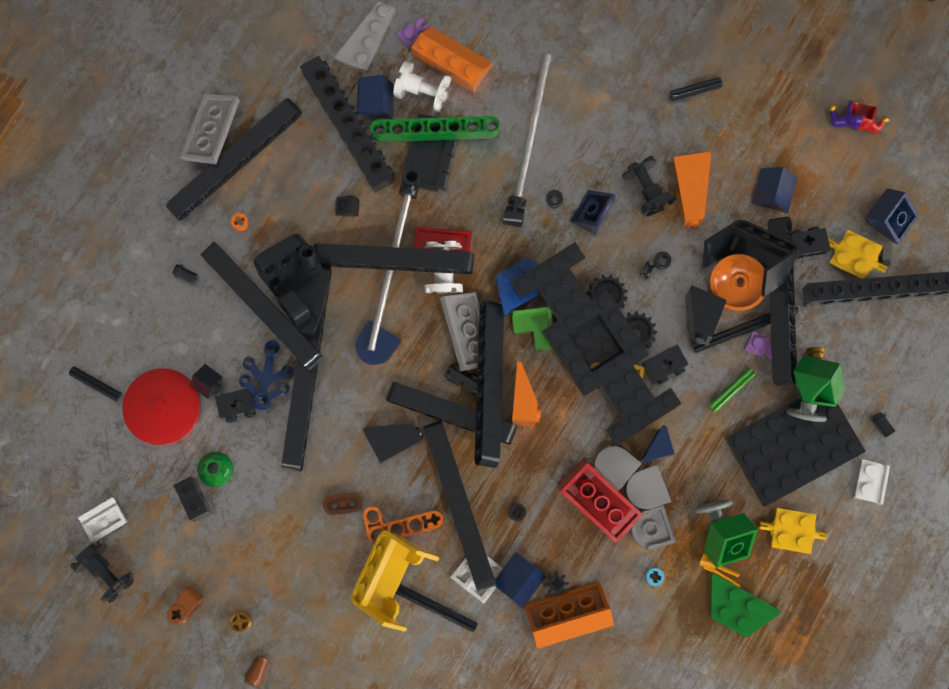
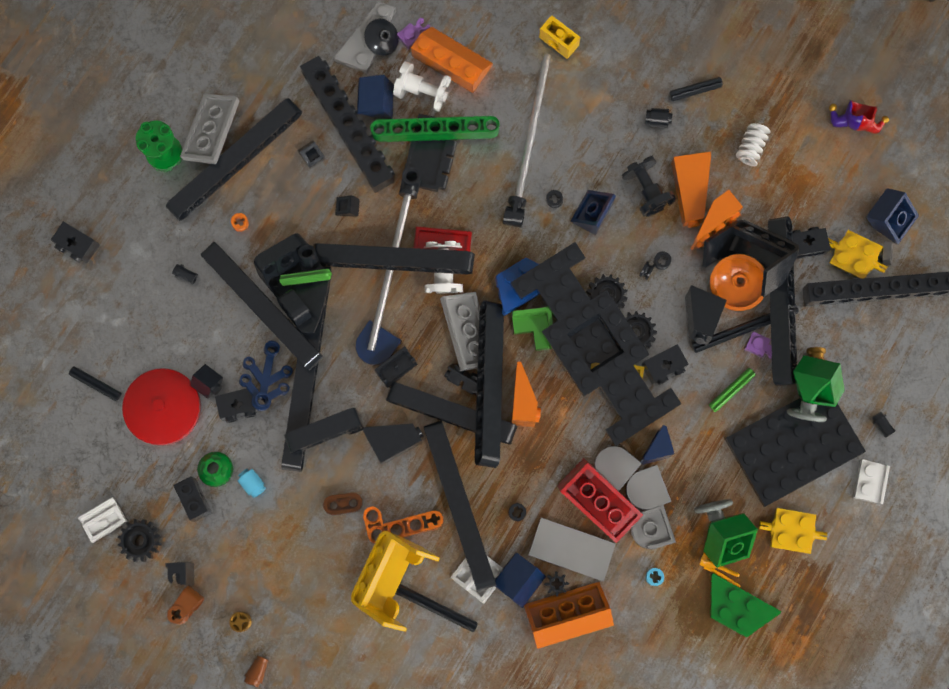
black piece [70,539,134,603] -> none
dark blue slope [752,167,797,213] -> none
none -> black brick [51,221,100,263]
none -> black gear [117,519,162,562]
none -> green piece [135,120,183,172]
none -> black hinge [165,562,194,586]
none -> medium azure brick [238,469,266,498]
none -> bright green axle [279,268,332,286]
none -> black beam [284,407,364,454]
none -> black slope [297,140,324,167]
none -> black dish [364,19,399,56]
none -> black hinge [375,346,418,388]
none -> light grey tile [528,518,616,582]
none -> yellow brick [539,15,580,59]
none -> black brick [645,108,673,128]
none -> orange slope [691,190,743,250]
none -> white piece [736,123,771,167]

